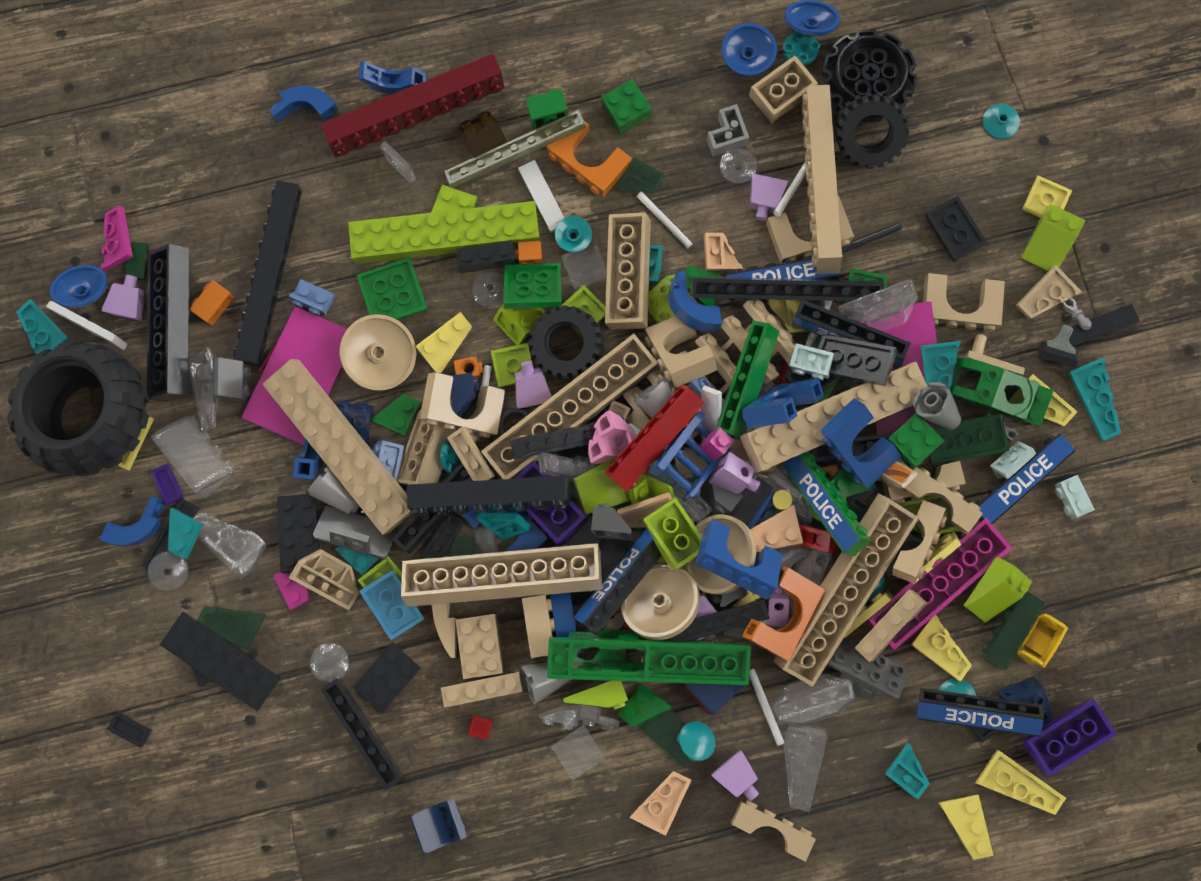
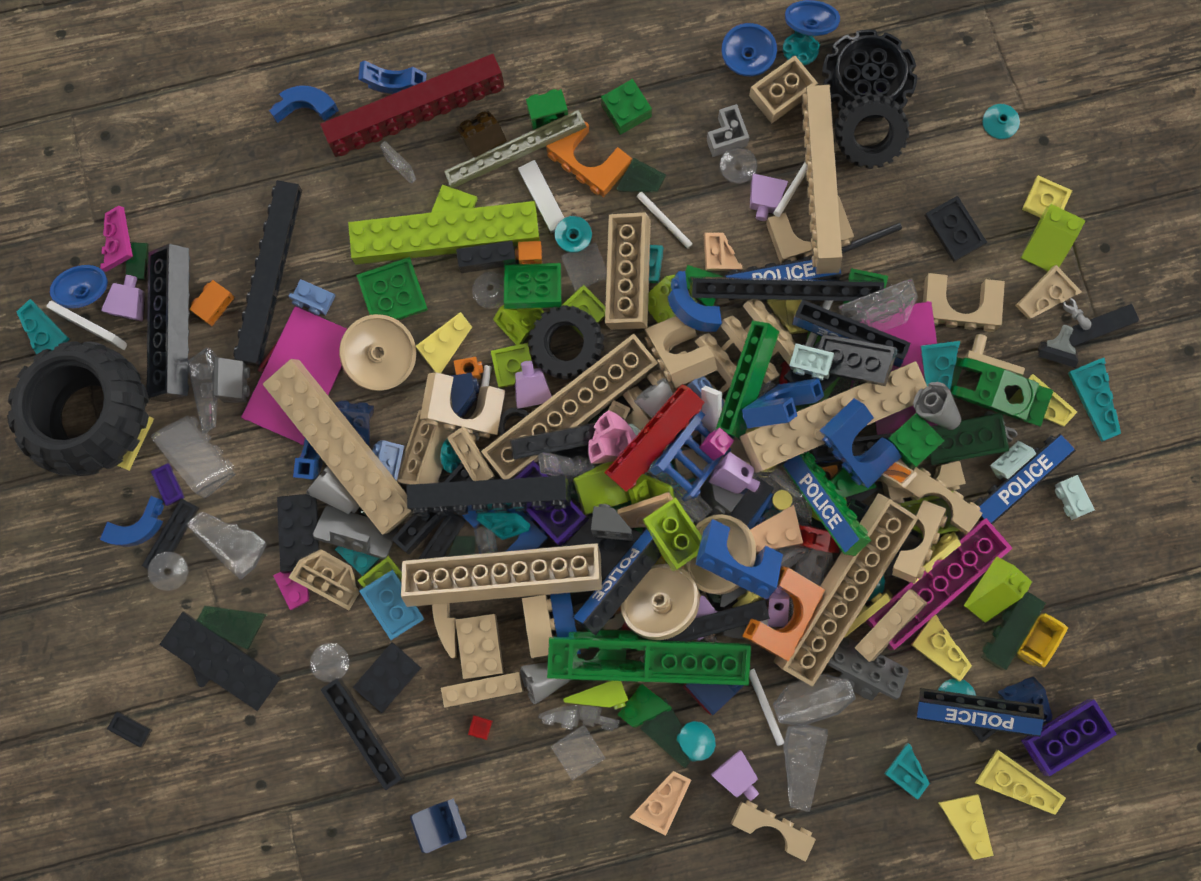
teal wing [168,508,204,559] -> none
green wing [371,394,421,437] -> none

